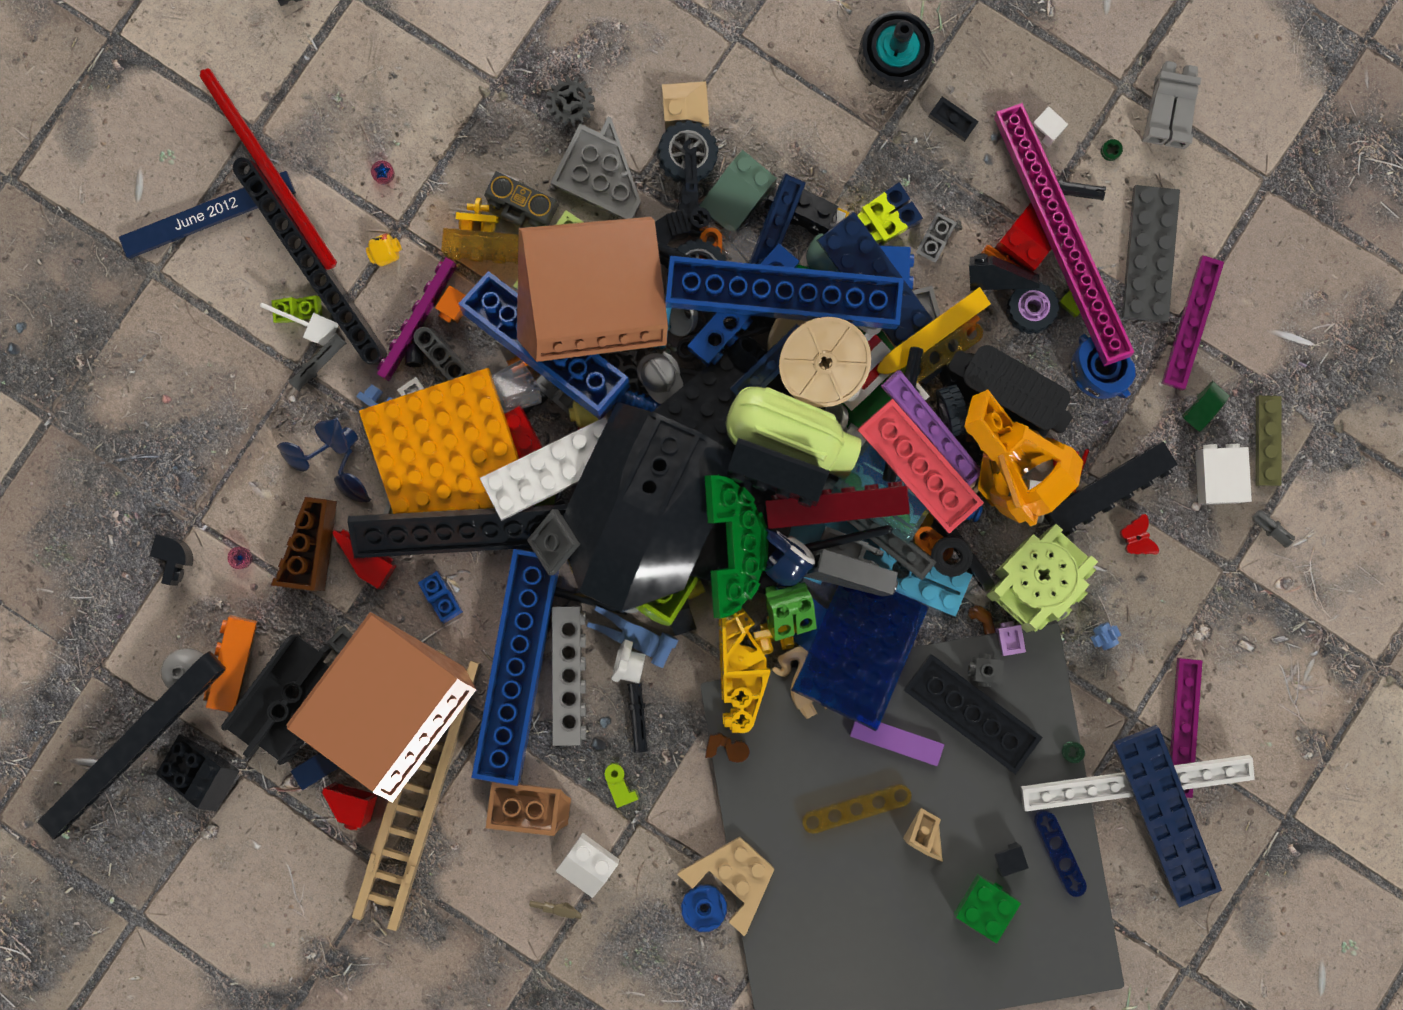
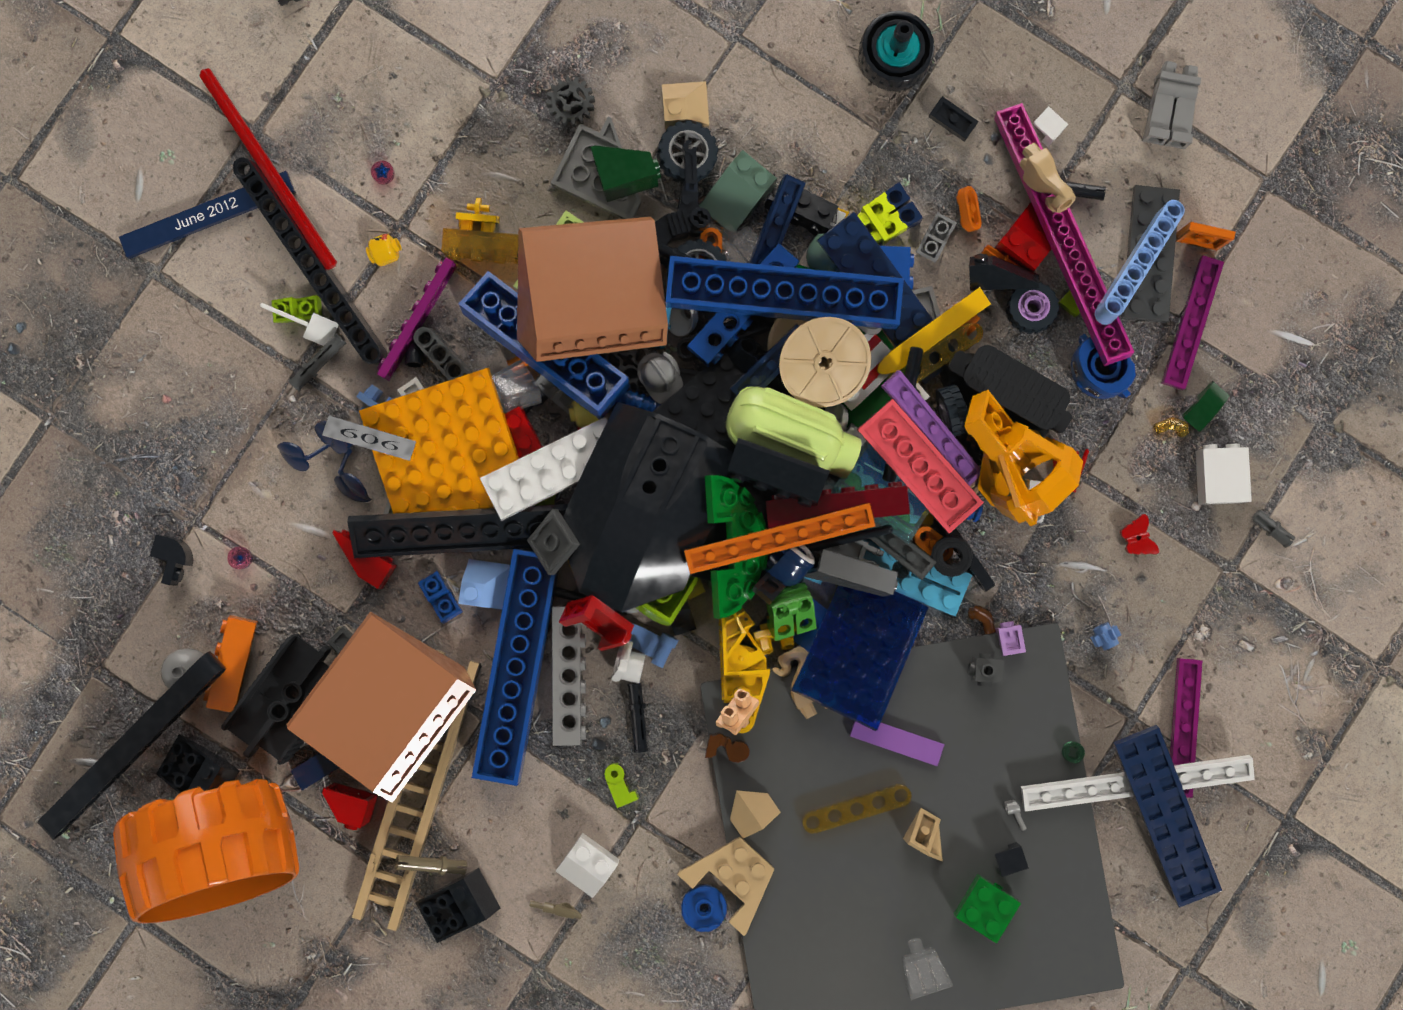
reddish brown wedge [271,497,337,591] -> none
orange brick [435,285,466,324] -> none
dark grey piece [484,171,559,228] -> none
medium nougat slope [486,782,571,836] -> none
black plate [903,654,1043,775] -> none
yellowish green piece [986,524,1098,633] -> none
clear blue beam [1034,810,1087,897] -> none
black brick [1044,441,1178,536] -> none
dark green bush [1101,139,1123,161] -> none
olive plate [1256,395,1282,486] -> none
none -> orange wheel [113,779,299,924]
none -> flat silver sticker [322,416,416,461]
none -> dark tan pin [395,855,467,875]
none -> black slope [415,868,501,943]
none -> light blue slope [458,559,510,610]
none -> red panel [559,595,634,651]
none -> dark green slope [591,145,661,202]
none -> orange plate [684,503,875,574]
none -> light nougat hips [716,688,760,735]
none -> tan slope [730,790,781,838]
none -> black plate [752,572,786,605]
none -> clear torso [902,938,953,1000]
none -> orange plate [956,186,982,232]
none -> light grey hand [1004,800,1027,831]
none -> tan hips [1020,143,1076,213]
none -> light blue beam [1095,200,1185,325]
none -> clear yellow arm [1153,417,1189,437]
none -> orange tile [1176,222,1236,251]

